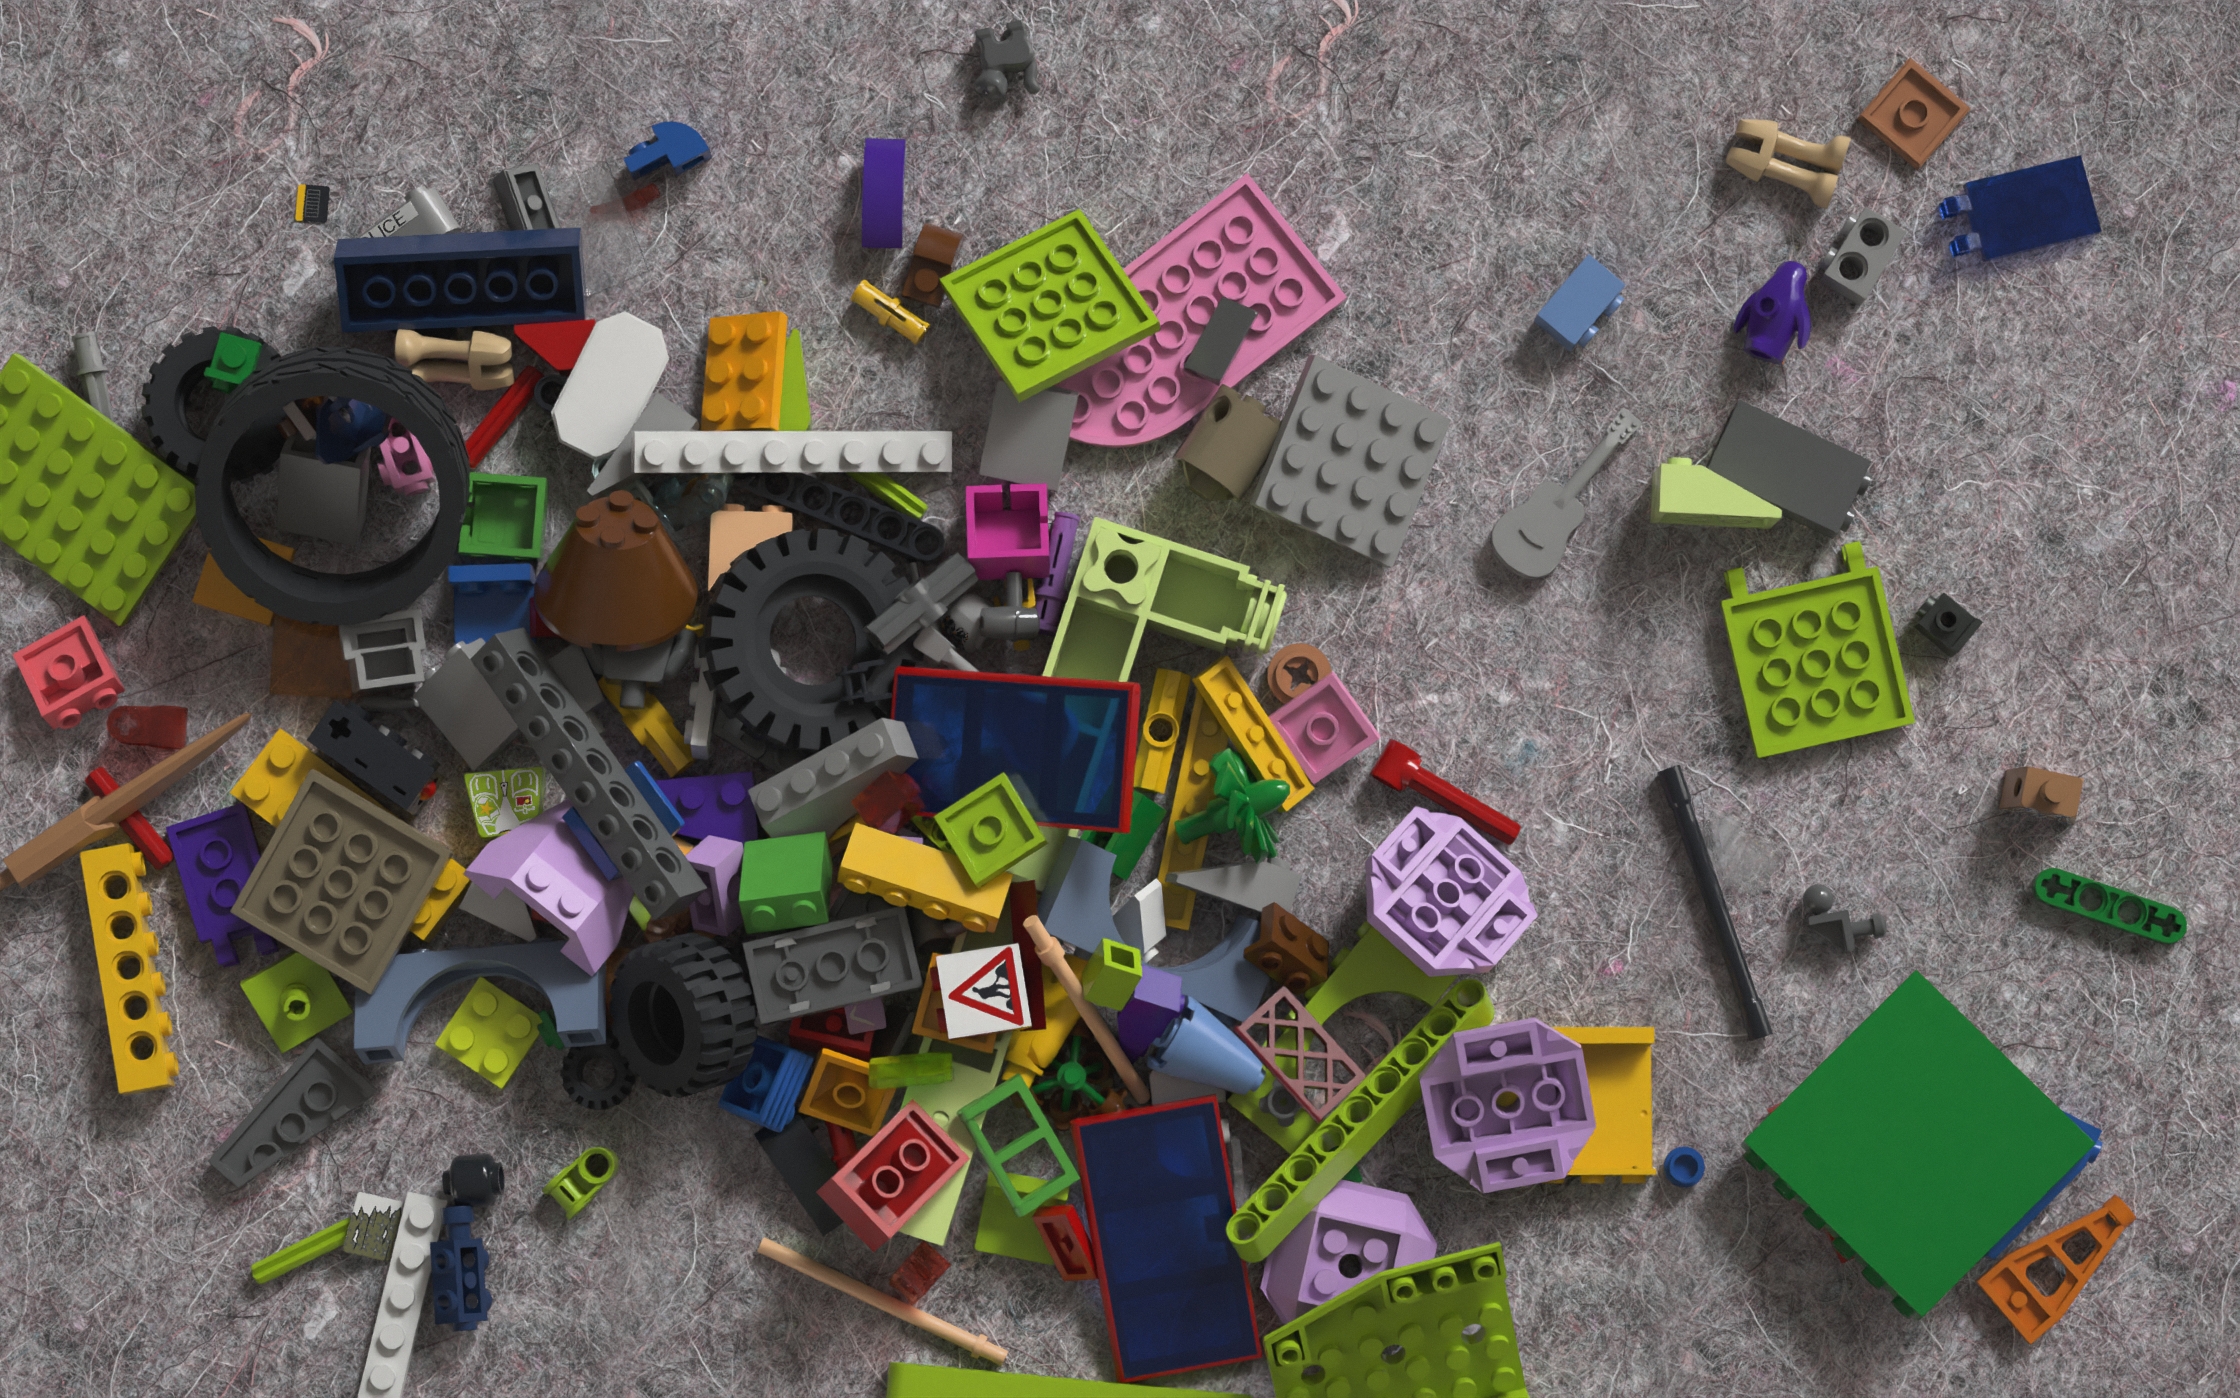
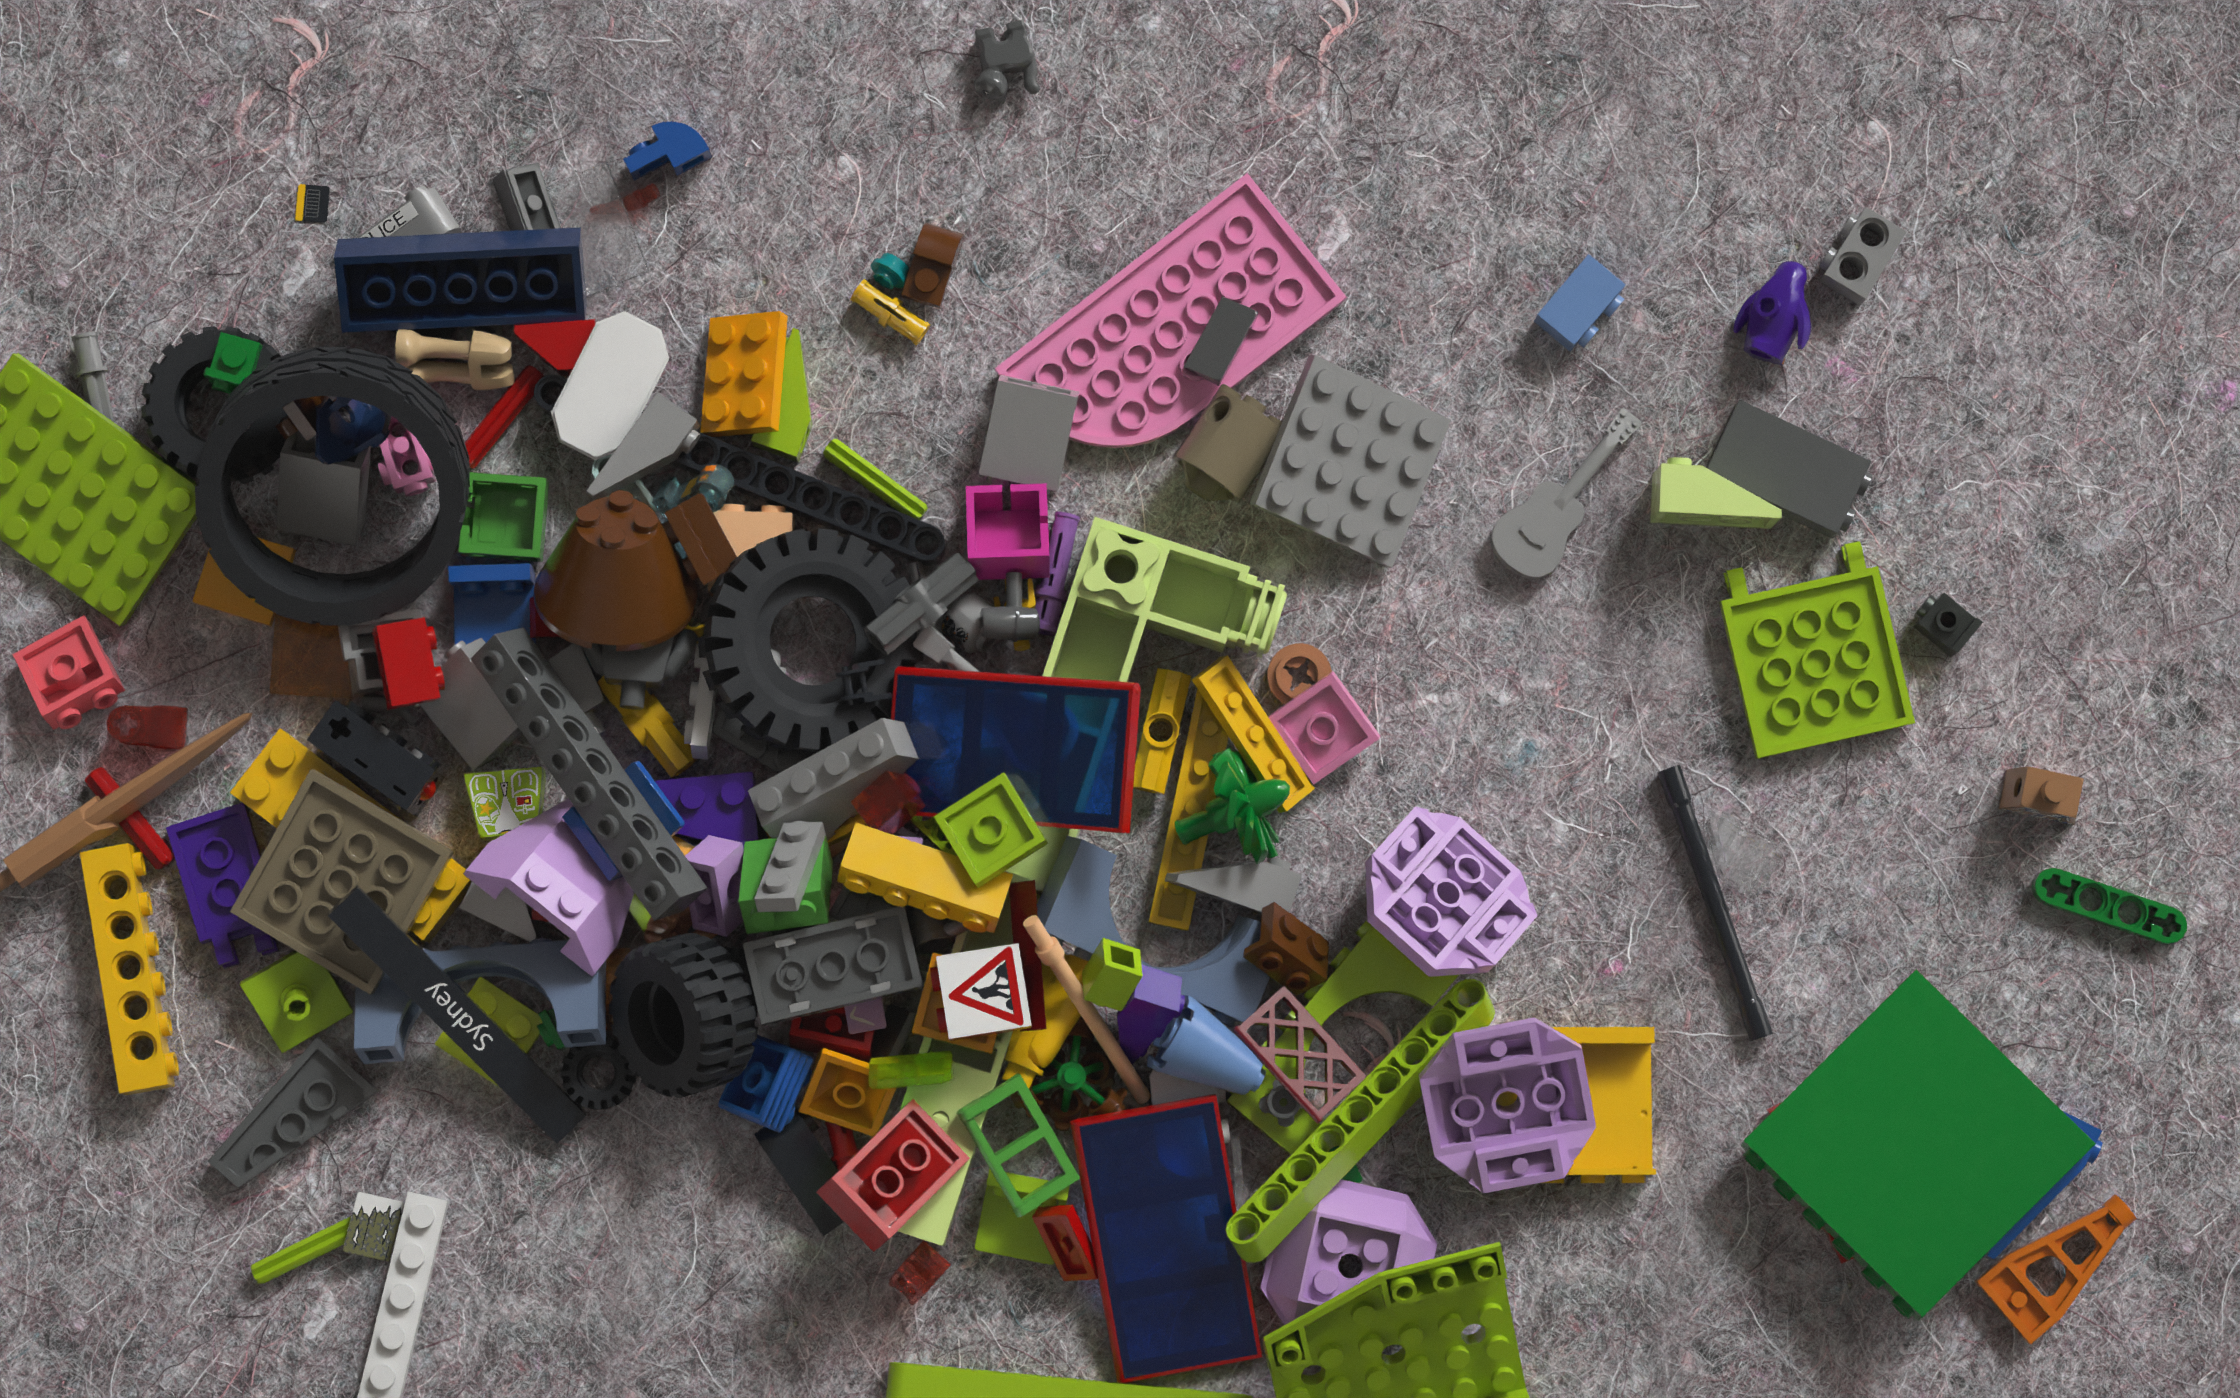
dark blue brick [430,1206,492,1332] -> none
black head [442,1153,505,1208] -> none
lime piece [542,1146,620,1221] -> none
white plate [631,431,952,473] -> none
light nougat bar [757,1237,1008,1366] -> none
dark purple brick [862,138,906,248] -> none
lime plate [940,208,1160,403] -> none
green brick [1080,780,1167,881] -> none
white slope [1112,878,1166,963] -> none
red axle [1369,739,1521,845] -> none
blue plate [1663,1147,1705,1187] -> none
tan piece [1725,119,1851,209] -> none
dark grey piece [1802,884,1887,953] -> none
nougat tile [1857,57,1971,171] -> none
clear blue tile [1938,155,2102,262] -> none
none -> black tile [327,885,586,1144]
none -> red brick [372,617,445,710]
none -> reddish brown bracket [662,493,737,585]
none -> light grey plate [754,821,826,912]
none -> teal plate [871,253,909,290]

